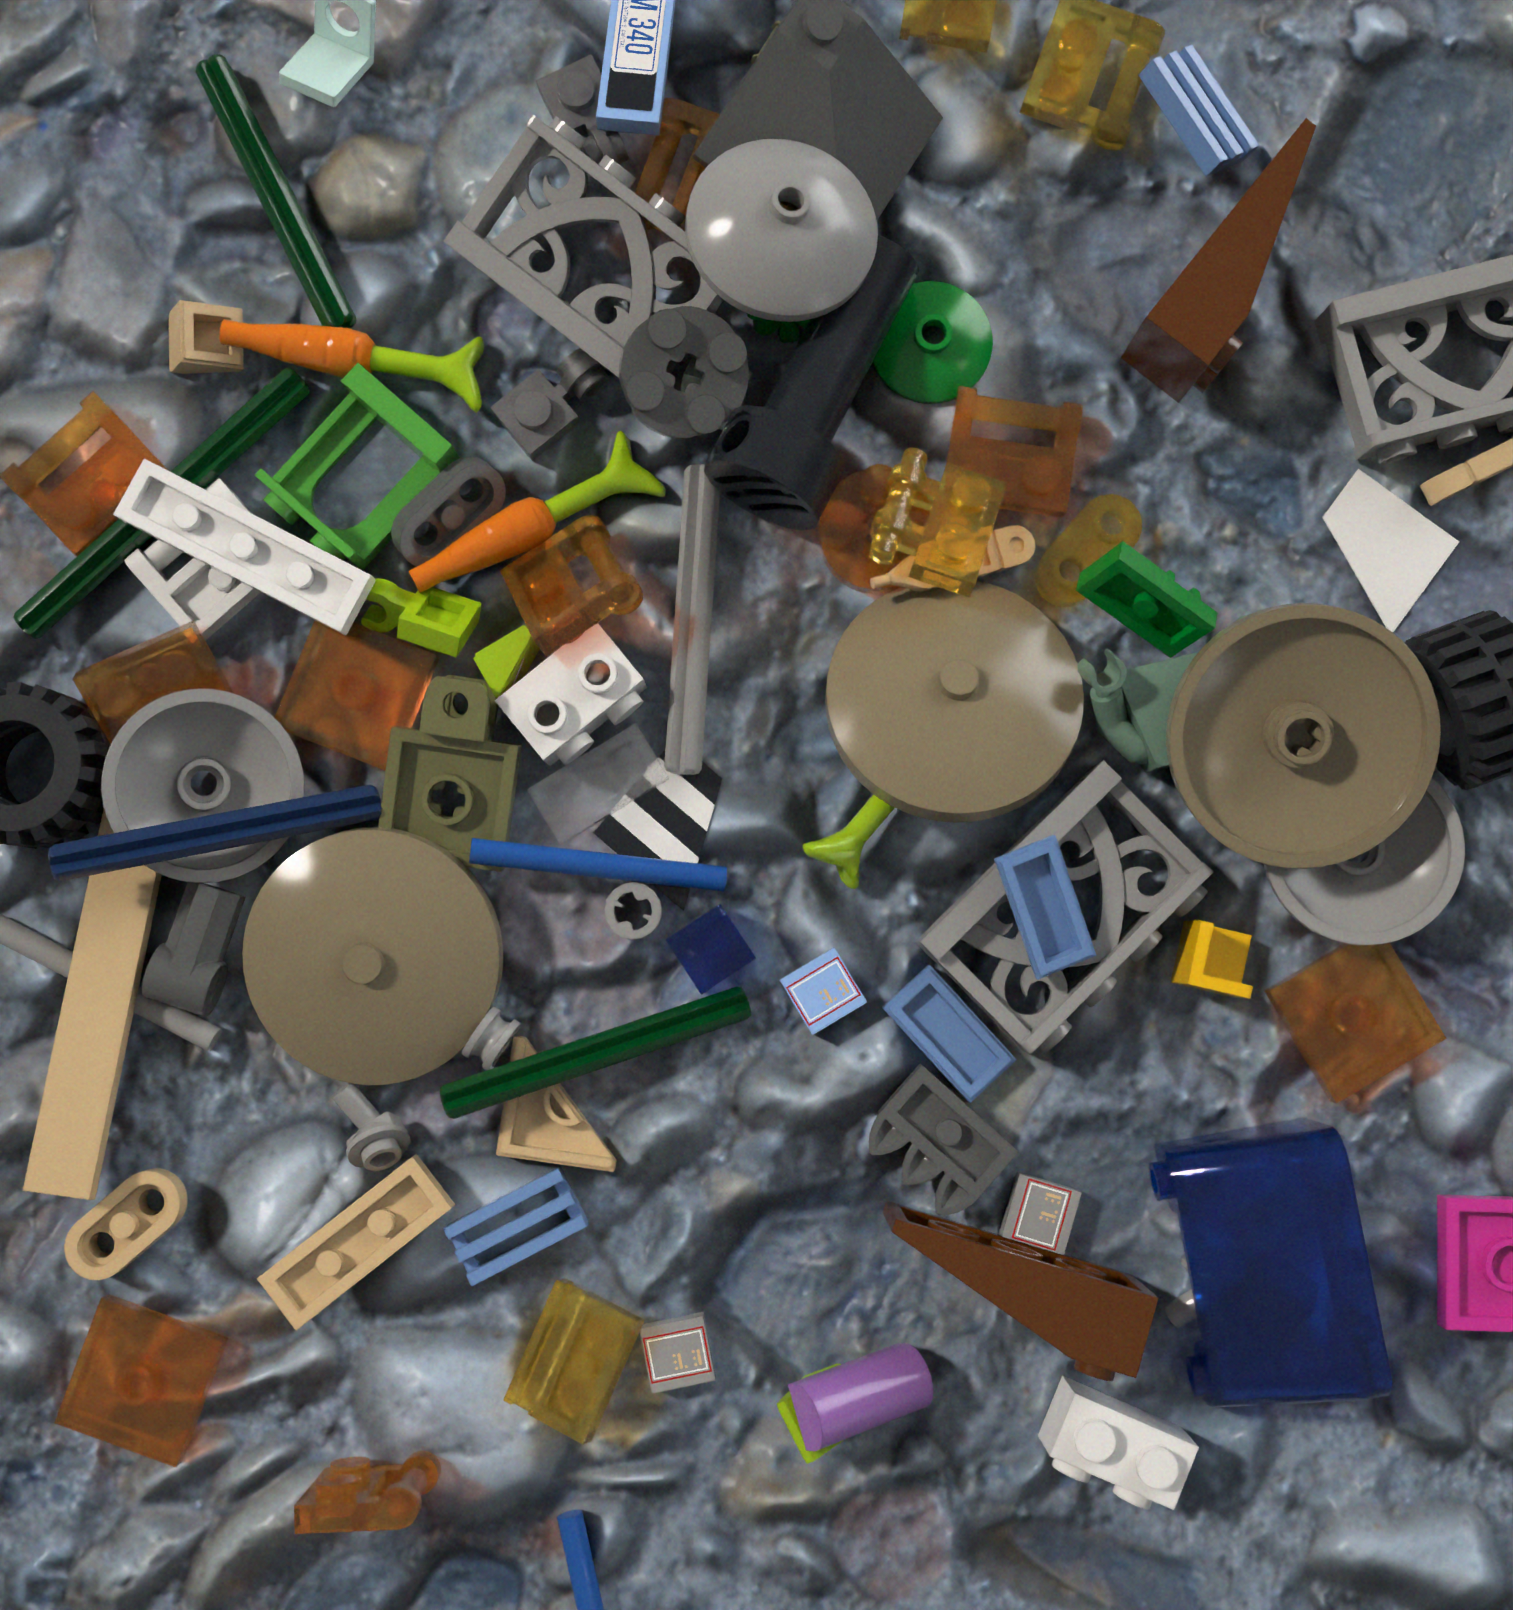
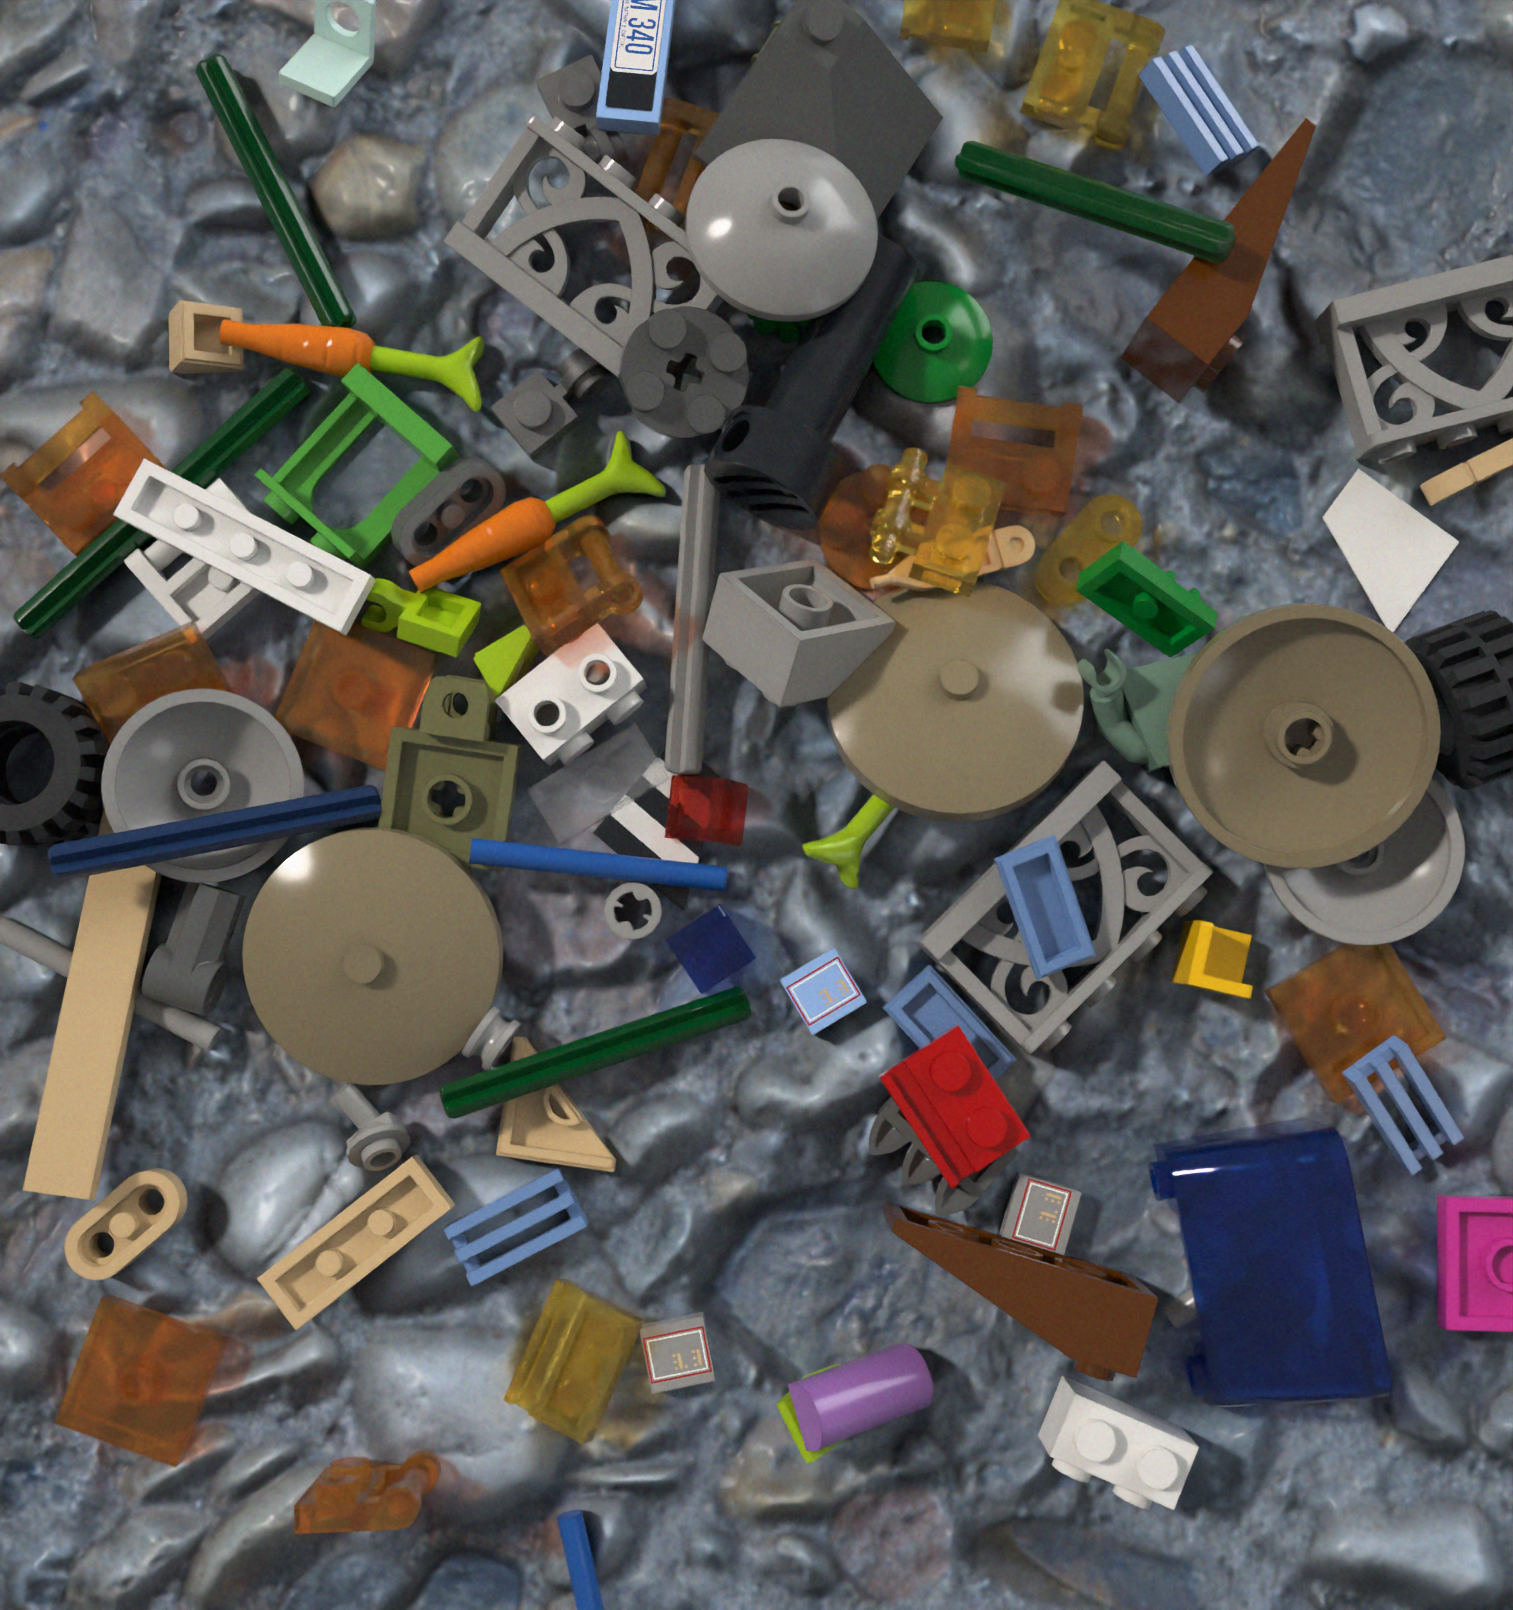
none -> clear red slope [665,775,748,846]
none -> light grey slope [702,558,896,707]
none -> red plate [878,1025,1031,1189]
none -> dark green axle [955,141,1237,263]
none -> medium blue tile [1341,1035,1464,1176]

